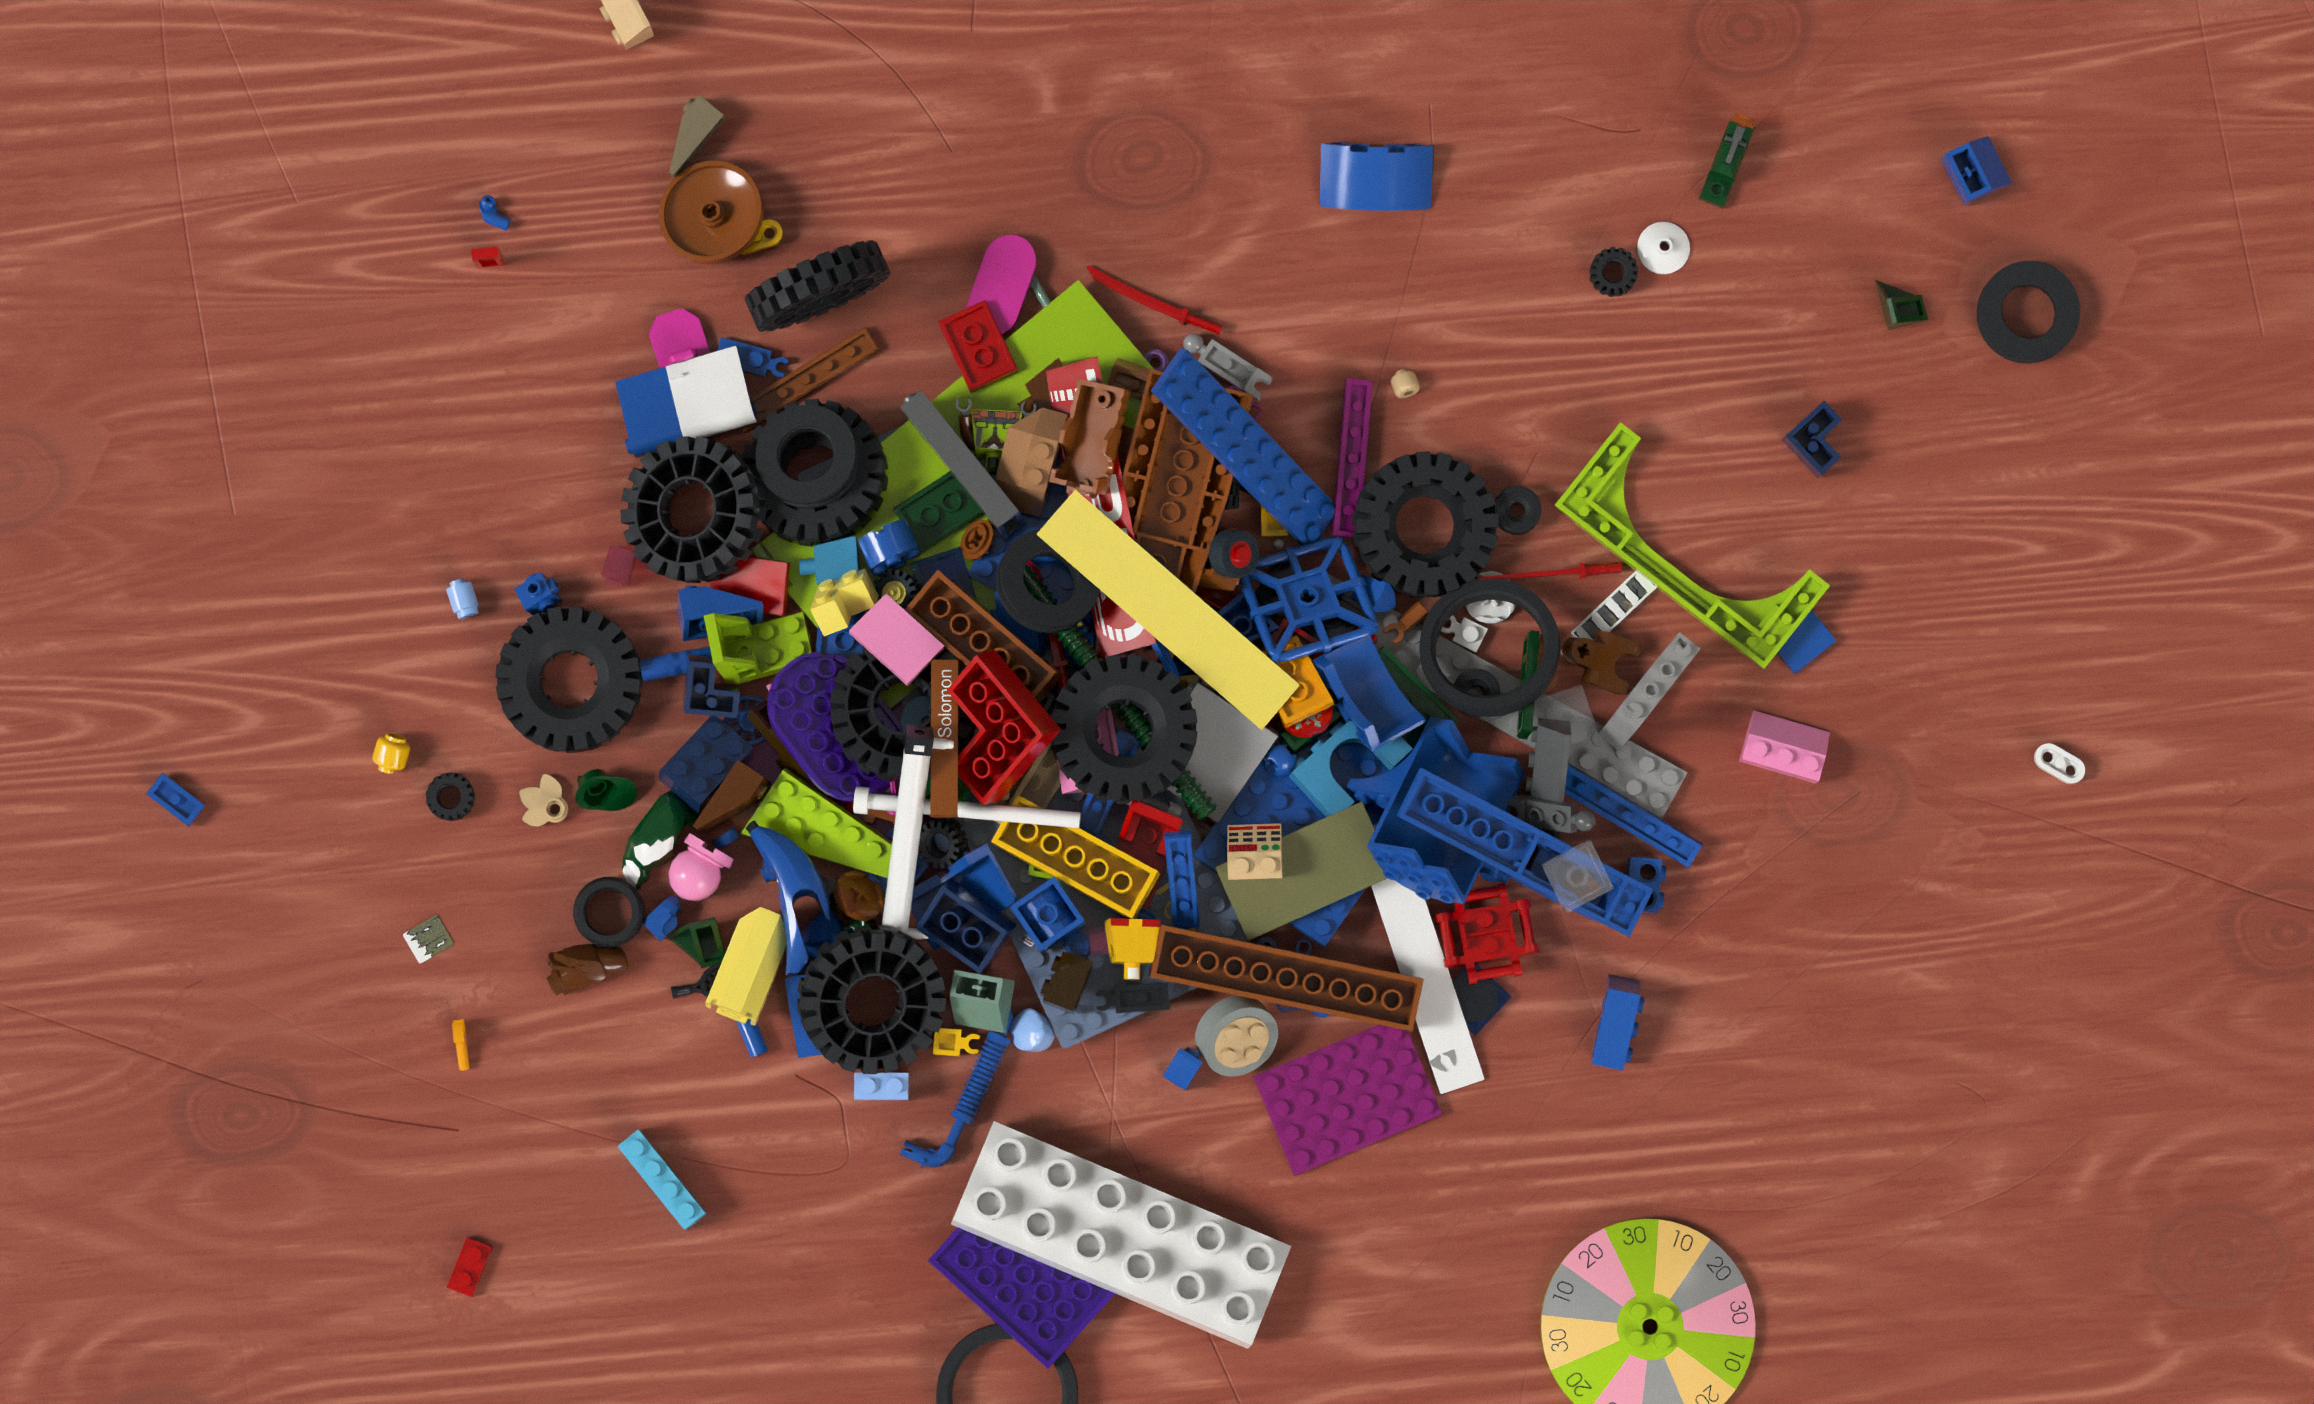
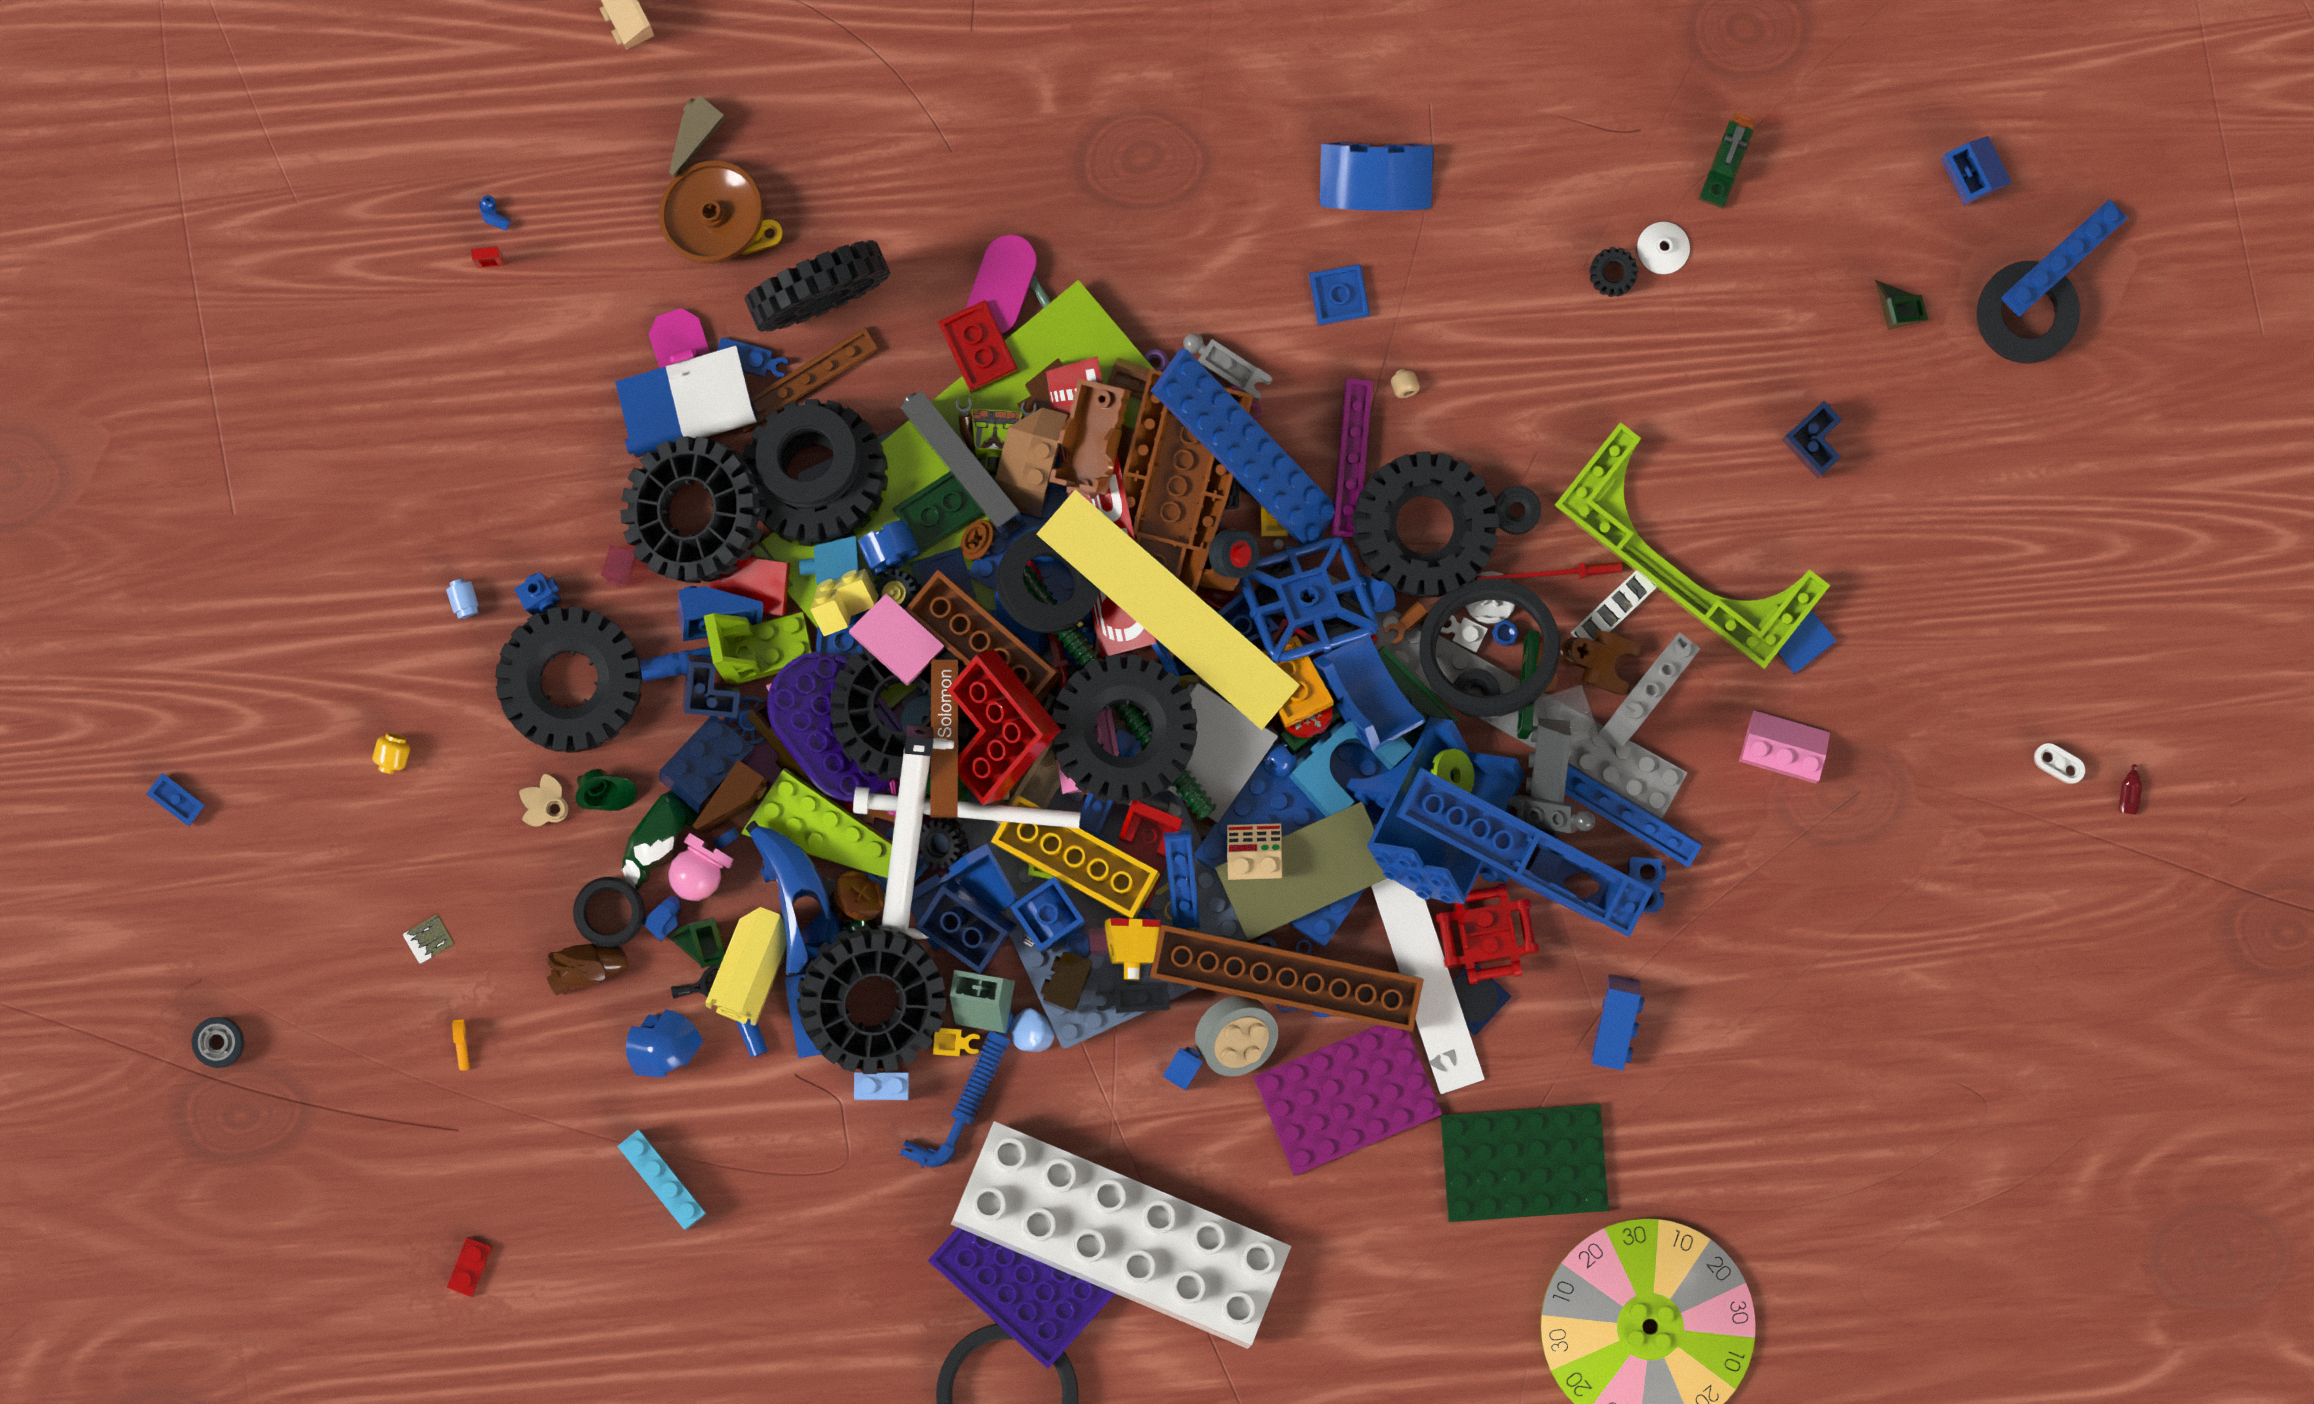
black tyre [426,772,475,821] -> none
red sword [1087,265,1223,335] -> none
clear tile [1542,840,1614,913] -> none
none -> wheel [191,1017,245,1068]
none -> blue brick [626,1009,703,1077]
none -> blue tile [1308,264,1370,326]
none -> lime tile [1431,749,1475,793]
none -> dark green plate [1440,1104,1609,1222]
none -> blue tile [1492,620,1519,647]
none -> blue plate [2001,199,2128,317]
none -> dark red piece [2119,764,2142,815]

